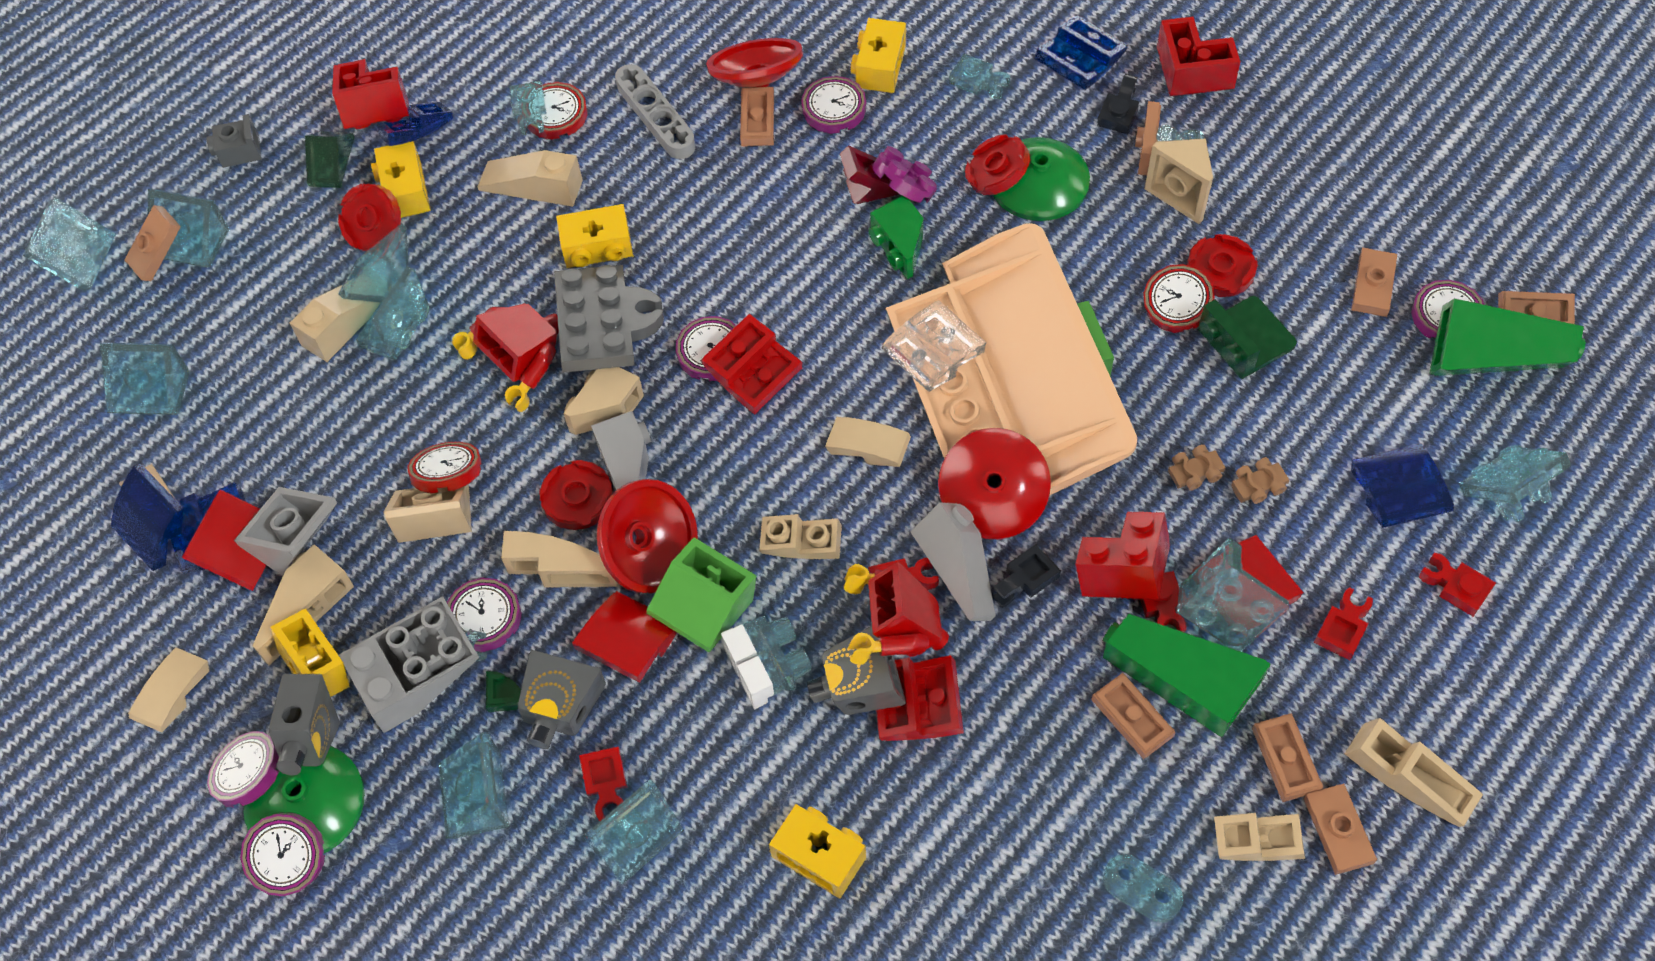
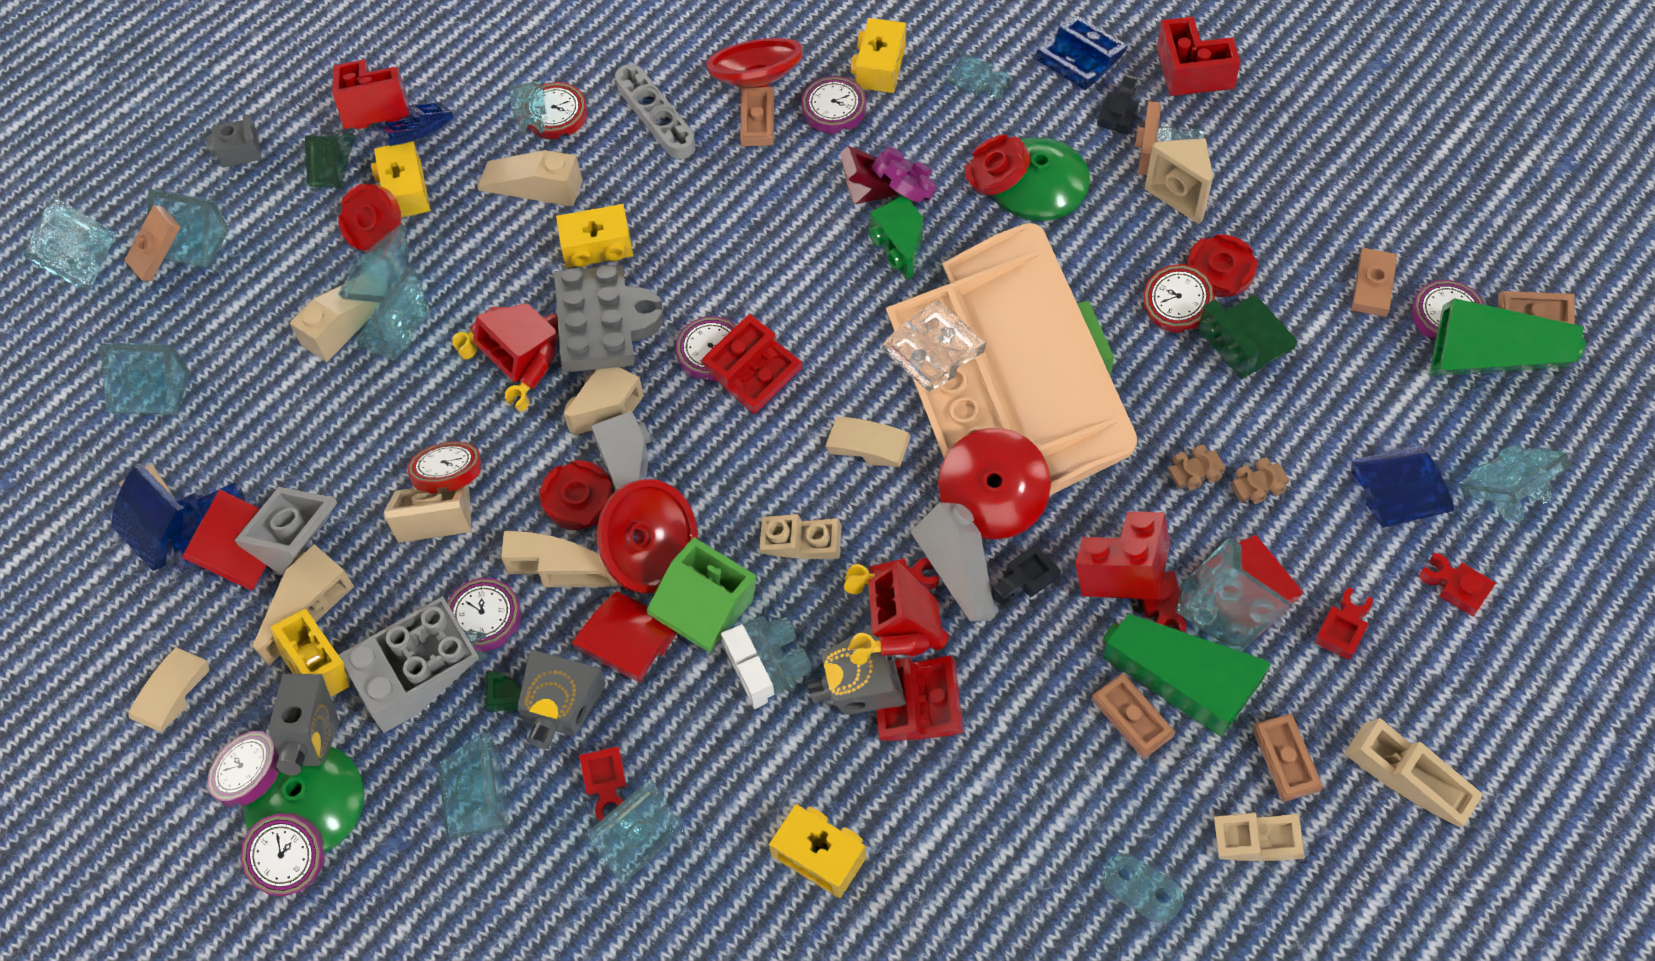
nougat plate [1303,783,1377,875] -> none

